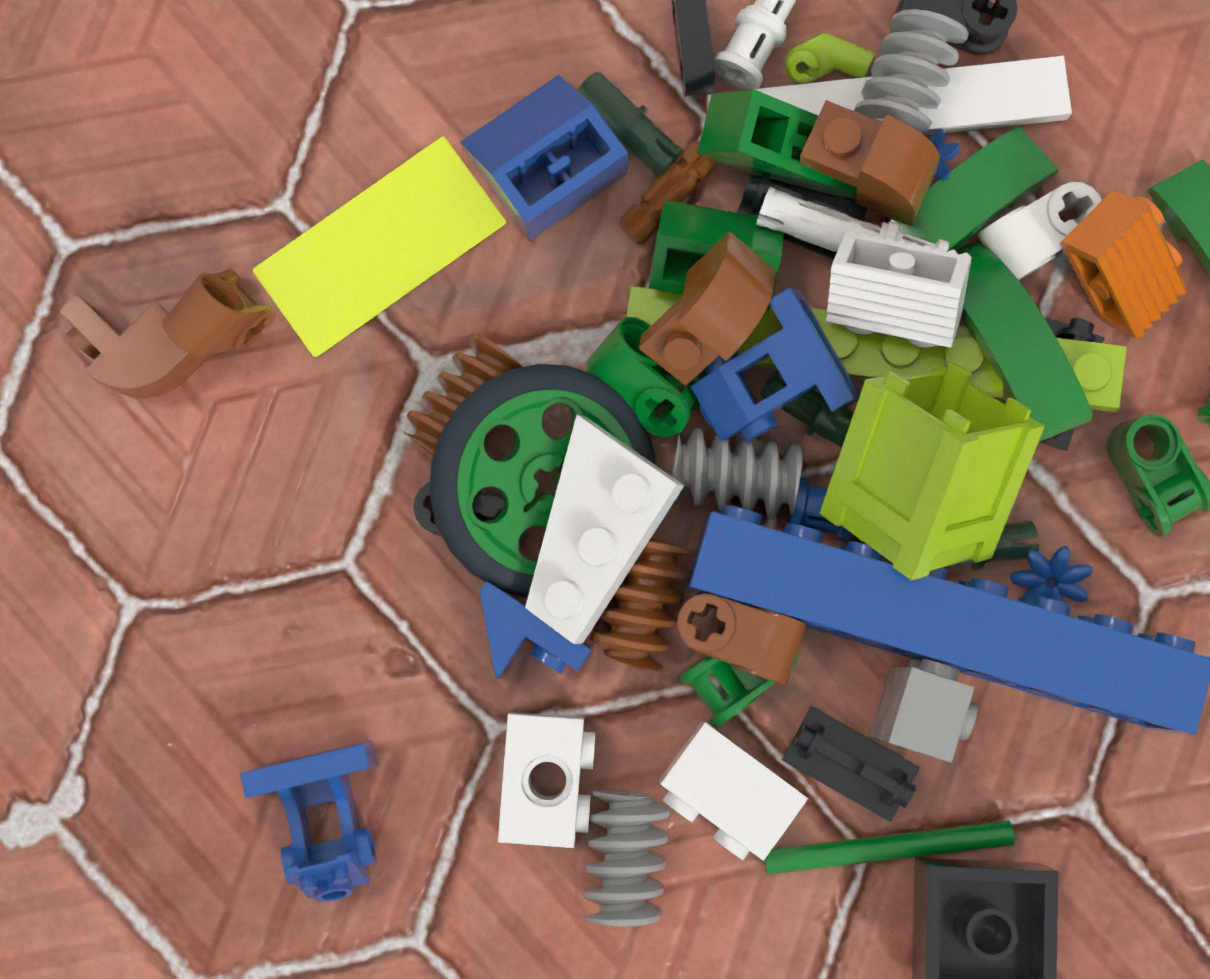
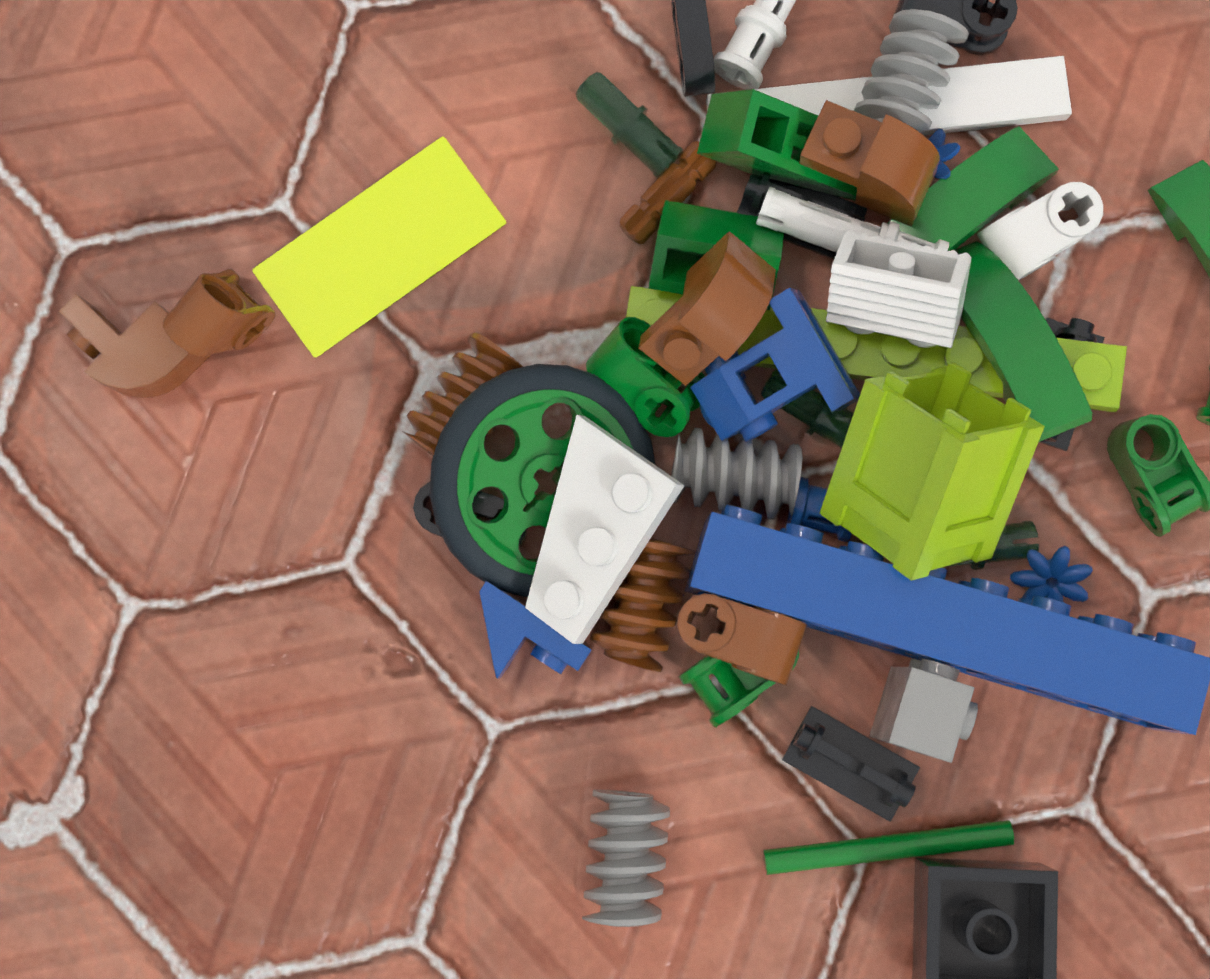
blue tile [240,741,378,902] -> none
blue slope [460,75,628,241] -> none
white brick [498,712,596,848] -> none
white brick [659,721,808,861] -> none
lime arm [785,33,875,84] -> none
orange brick [1059,190,1187,338] -> none

